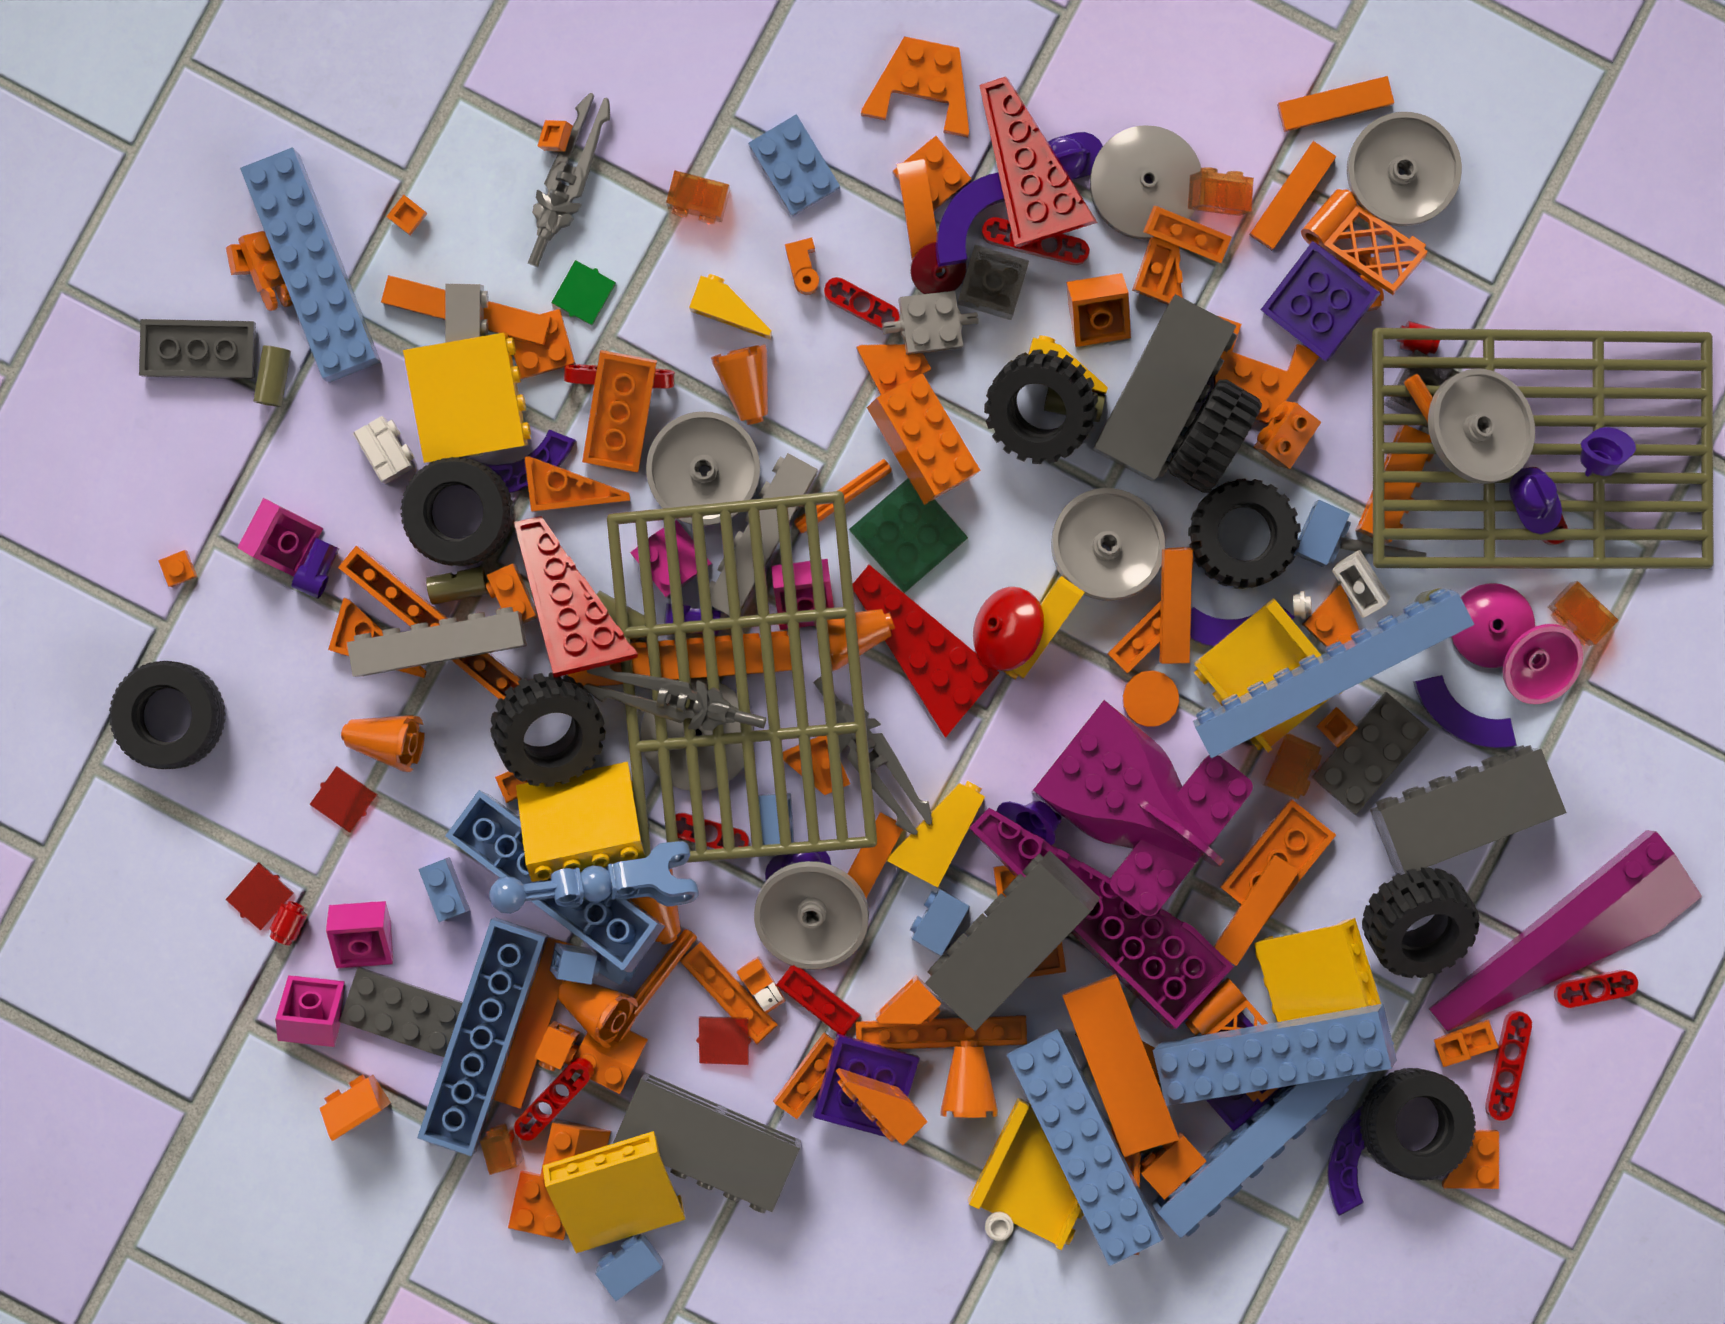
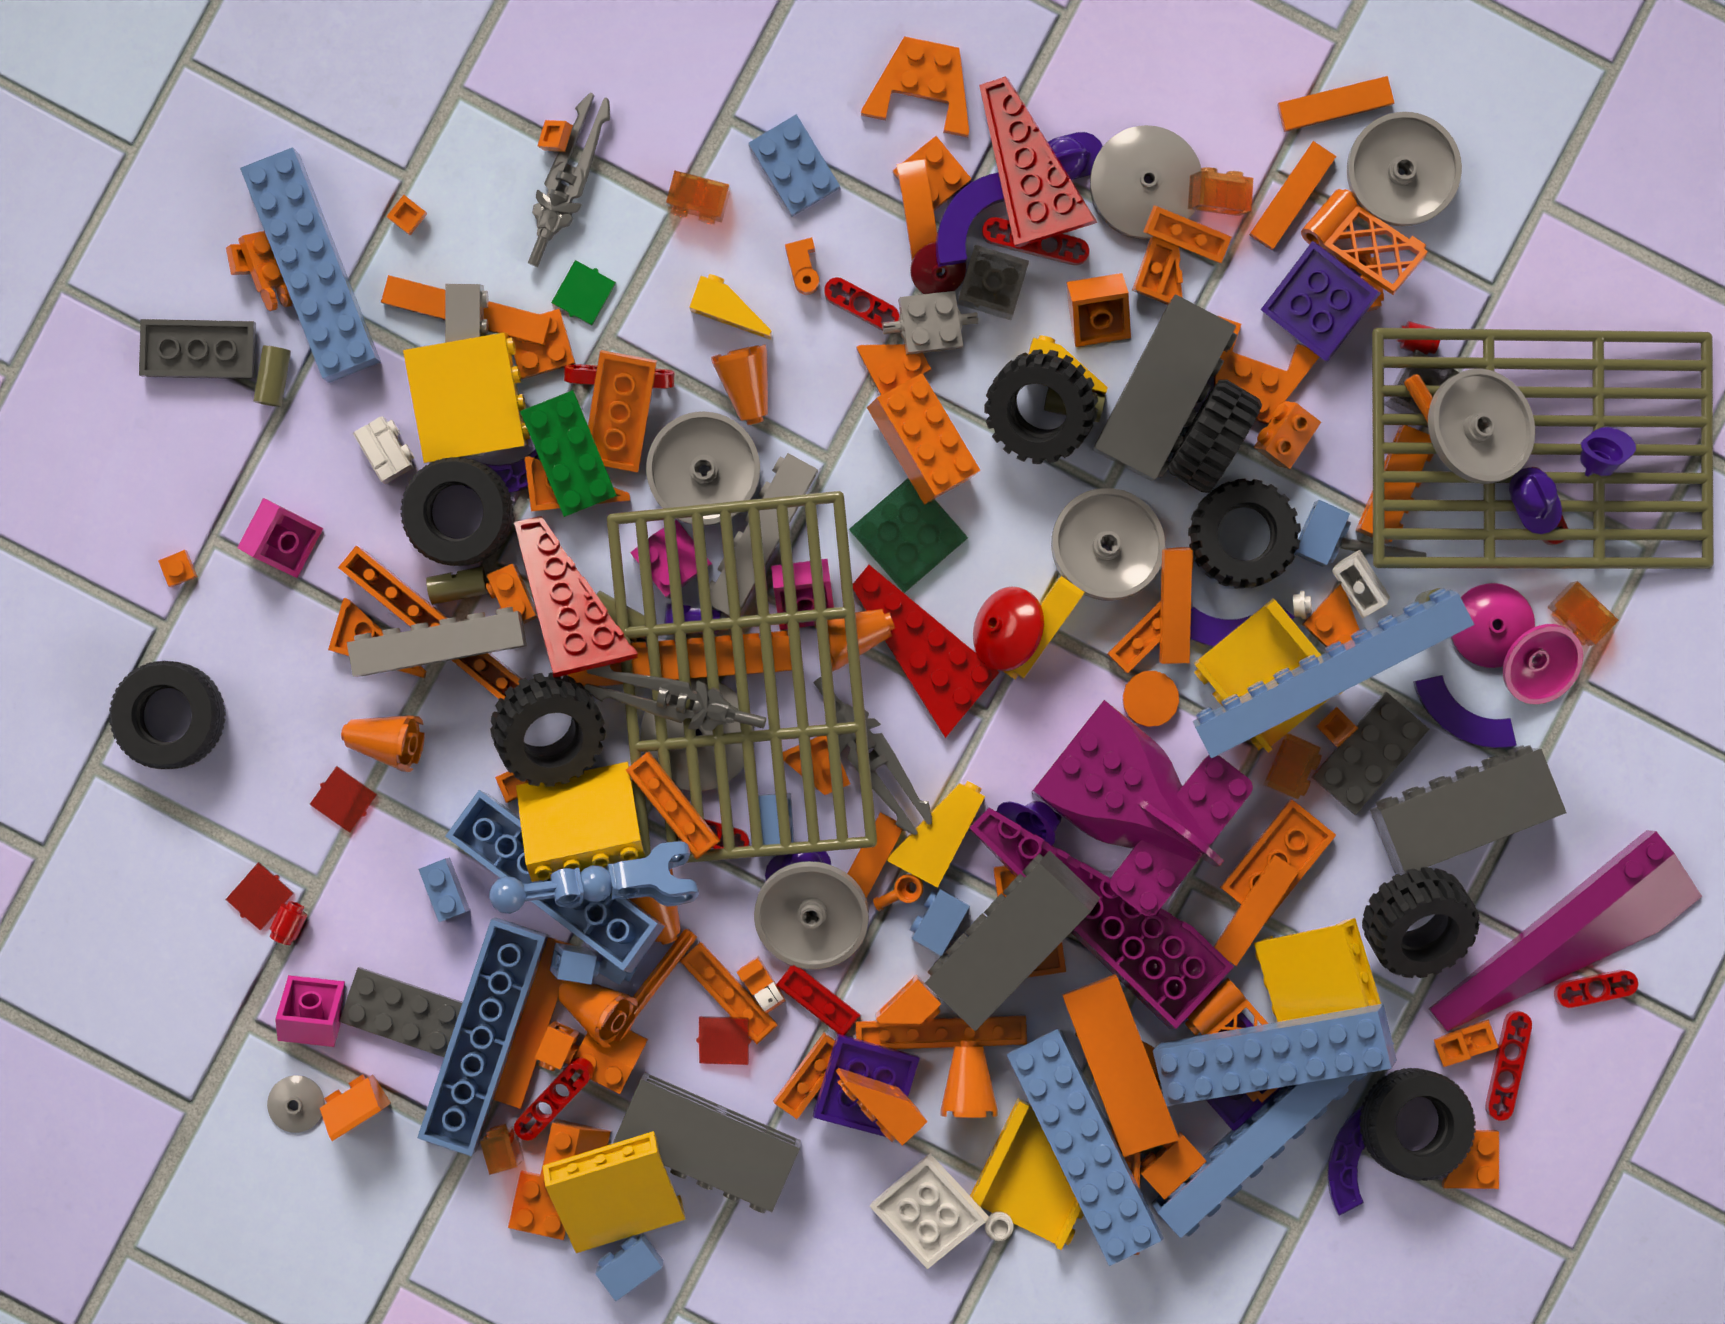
dark purple piece [291,538,340,599] -> none
dark pink slope [326,901,393,968] -> none
orange axle [794,459,892,533] -> none
none -> light grey dish [267,1075,325,1133]
none -> green plate [520,390,617,517]
none -> orange tile [626,752,720,860]
none -> white plate [869,1153,989,1269]
none -> orange bar [873,874,924,911]

